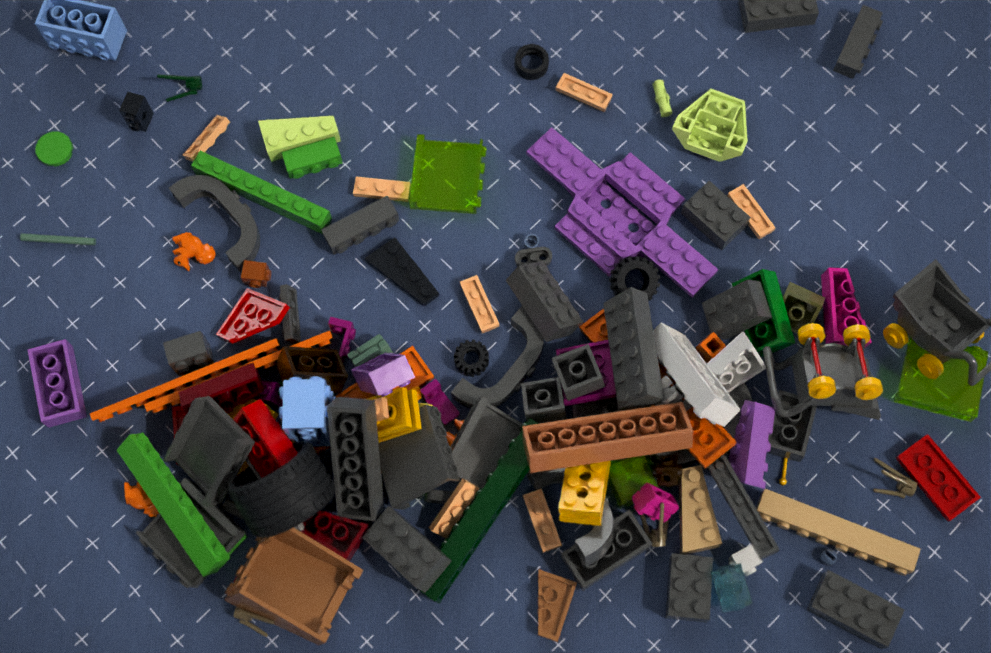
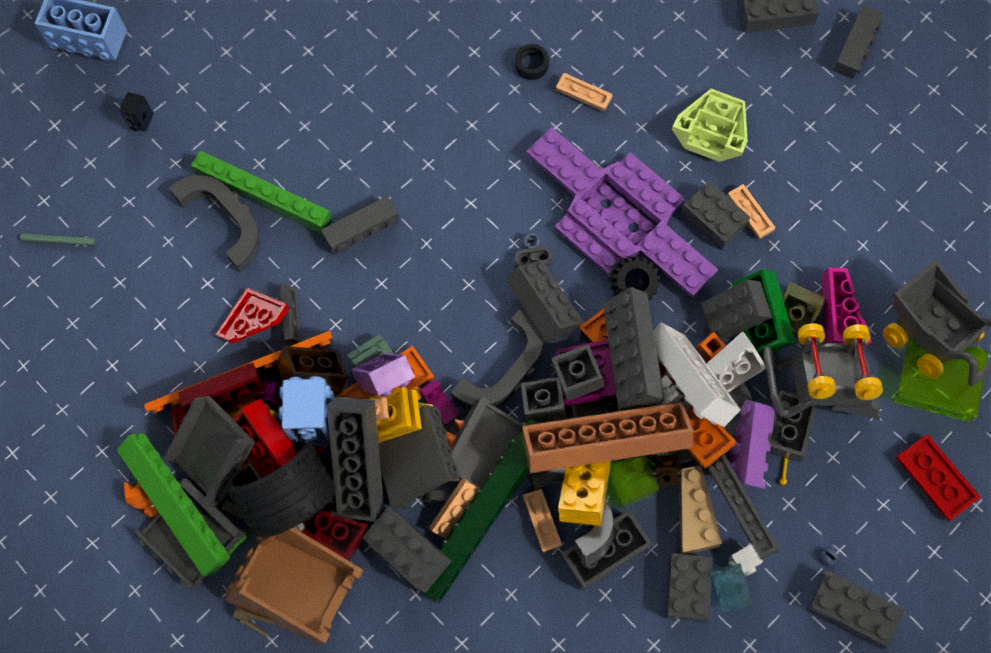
medium lavender brick [28,339,87,428] -> none
bright green tile [36,131,73,167] -> none
orange plate [90,338,280,423] -> none
dark green plant [157,74,202,102] -> none
dark grey brick [163,331,215,375] -> none
orange animal [172,232,216,271] -> none
light nougat plate [183,115,230,162] -> none
dark orange brick [241,260,272,288] -> none
yellowish green wedge [258,116,341,162] -> none
bright green brick [282,136,343,179] -> none
magenta bracket [328,317,356,363] -> none
light nougat plate [353,177,411,202] -> none
black wing [365,238,439,306] -> none
clear neon green panel [409,134,487,214] -> none
black tyre [454,339,489,377] -> none
light nougat plate [460,275,500,334] -> none
medium nougat wing [538,569,577,642] -> none
dark pink brick [632,483,680,523] -> none
dark tan plant [640,502,669,547] -> none
yellowish green pin [652,80,673,117] -> none
tan brick [756,489,921,576] -> none
dark tan plant [873,458,917,499] -> none

